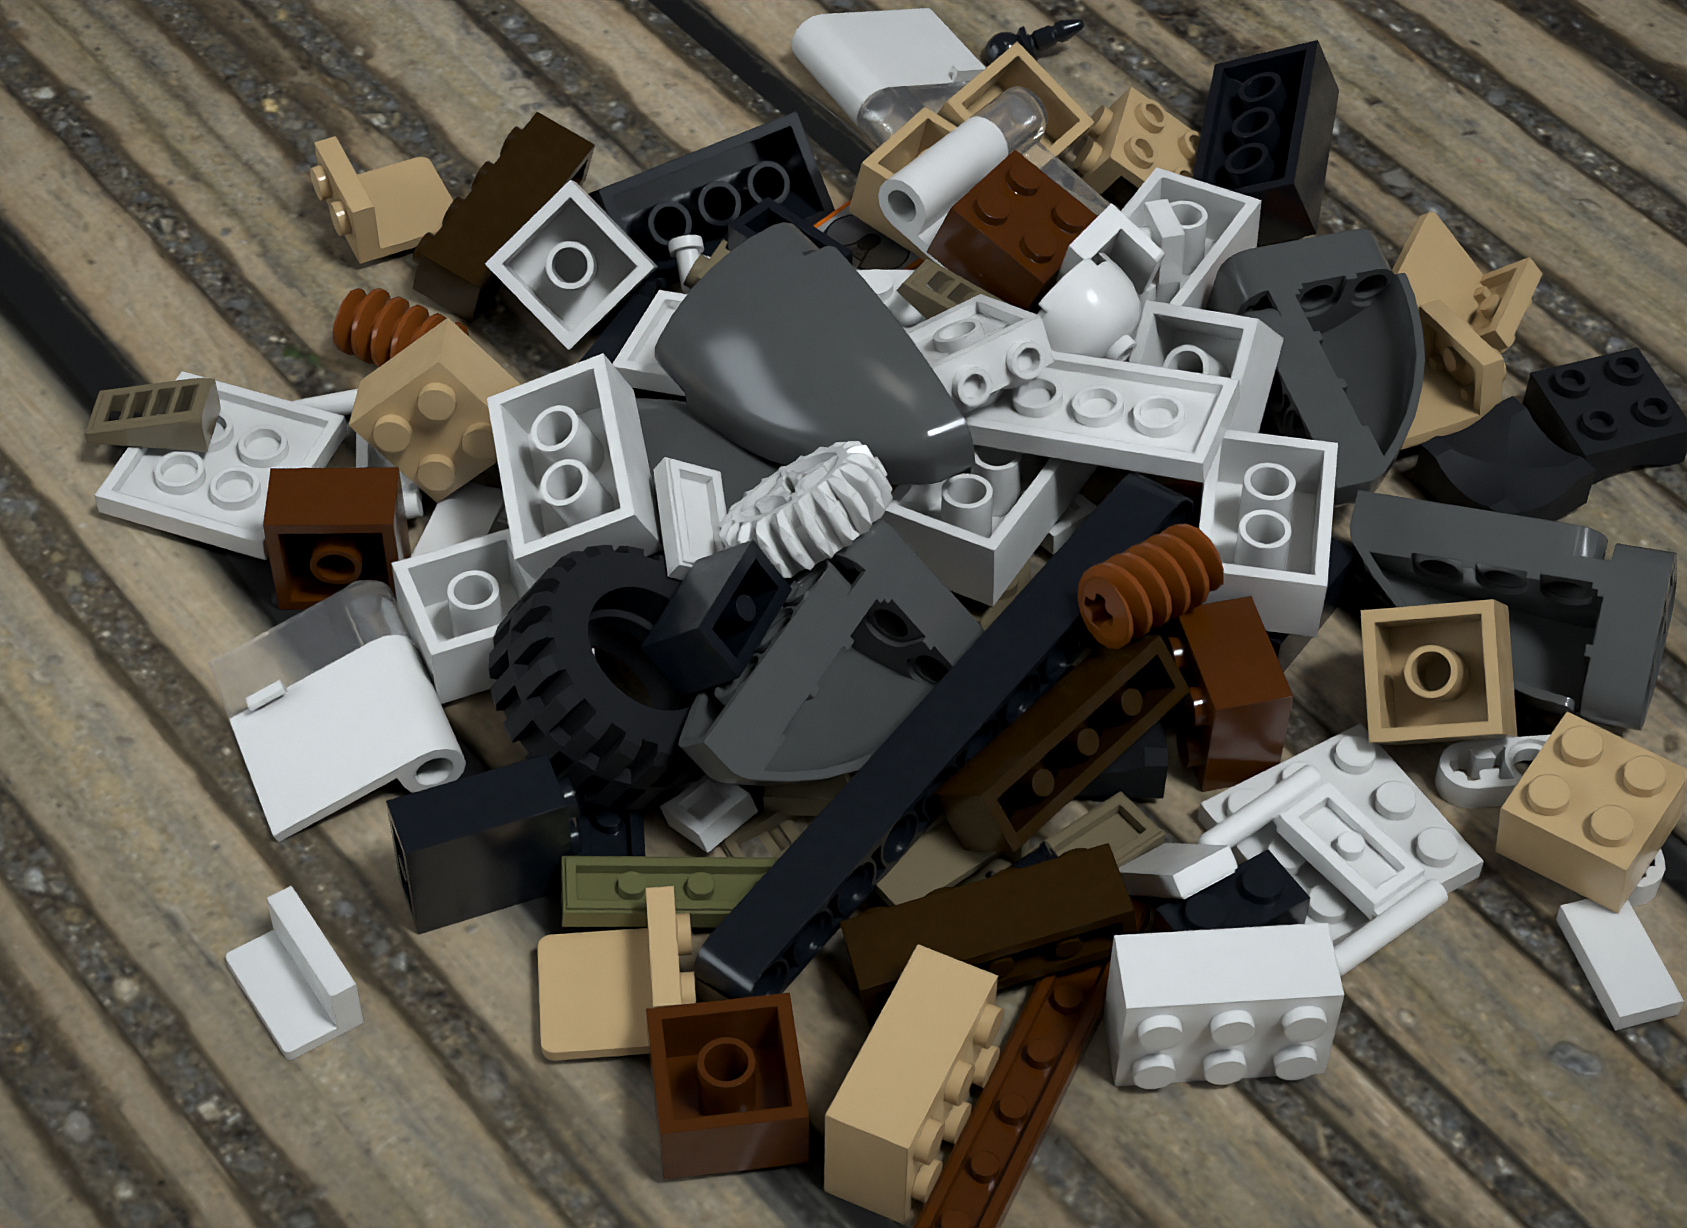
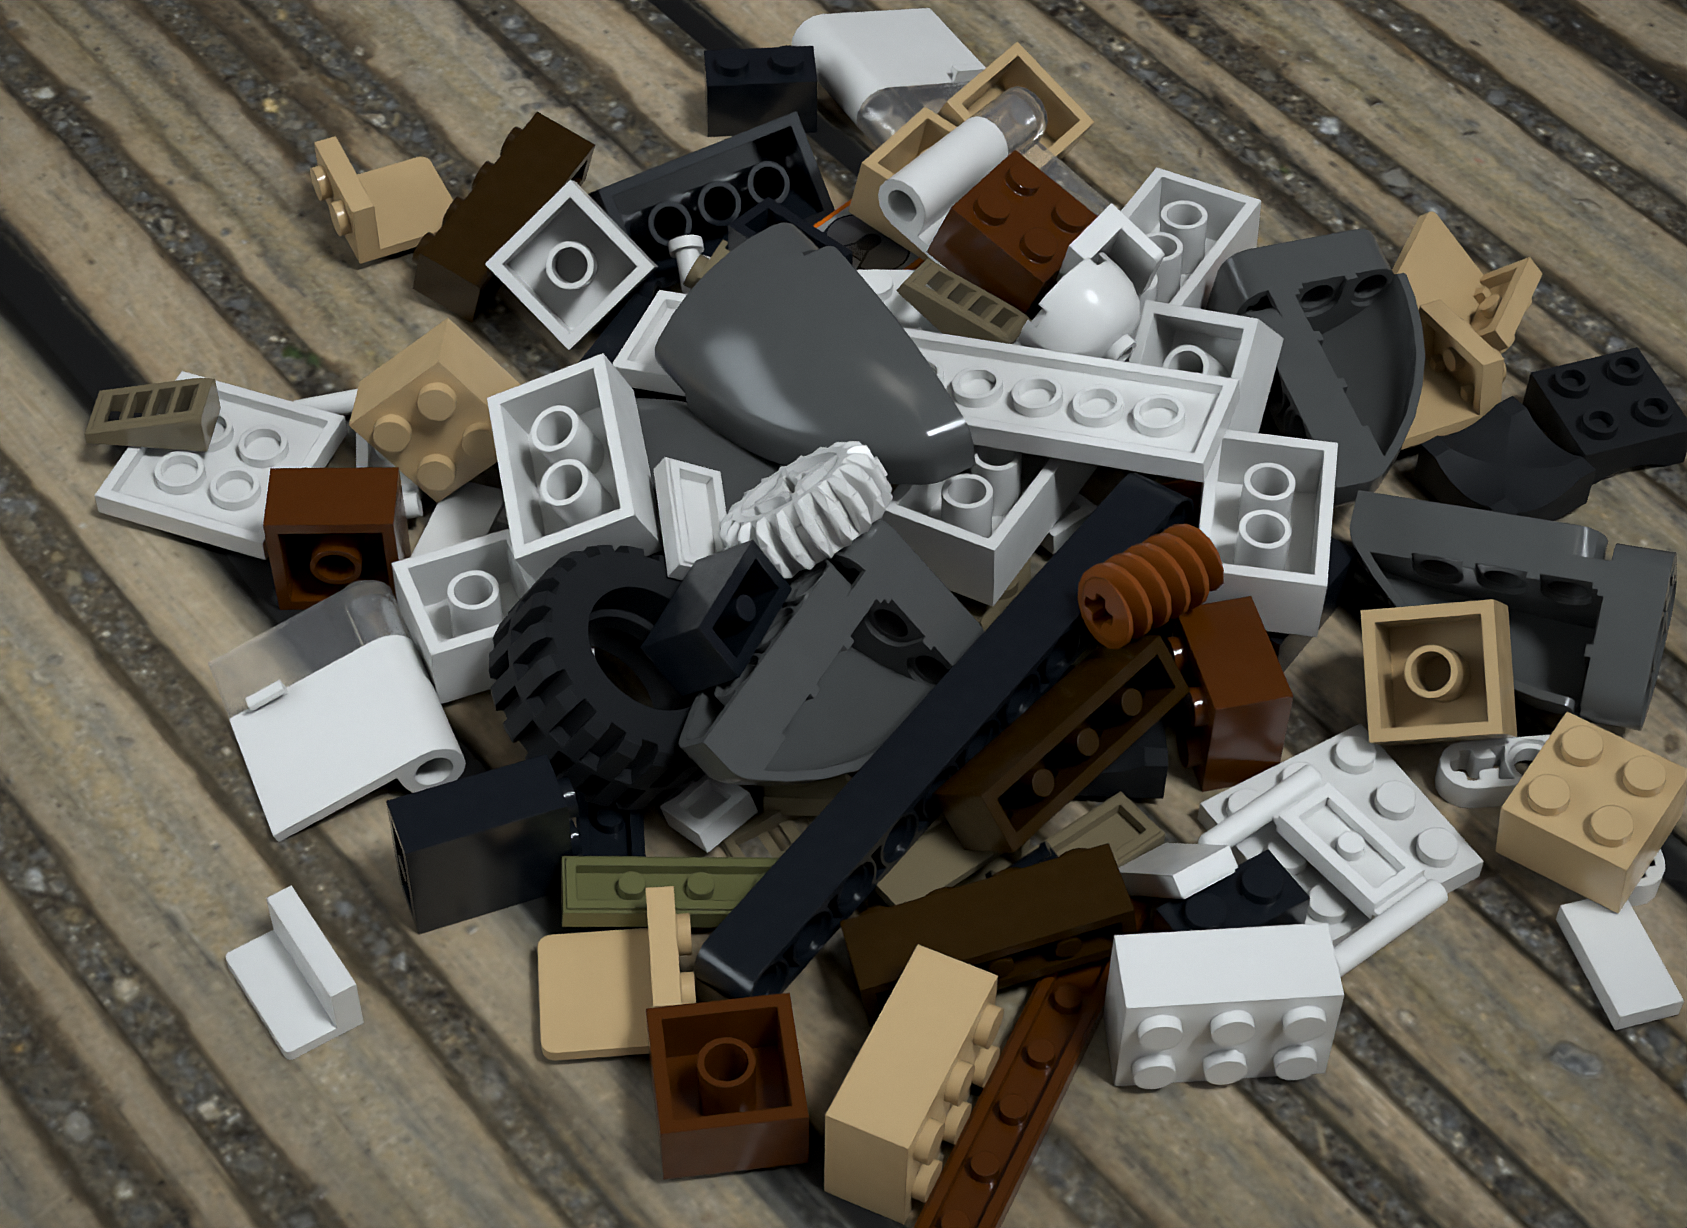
dark orange piece [333,288,469,368] -> none
white plate [905,294,1055,414] -> none
black bar [984,19,1084,66] -> none
tan bracket [1070,86,1201,205] -> none
white plate [1139,199,1185,285] -> none
black slope [1192,40,1339,245] -> none
none -> black brick [704,45,818,137]

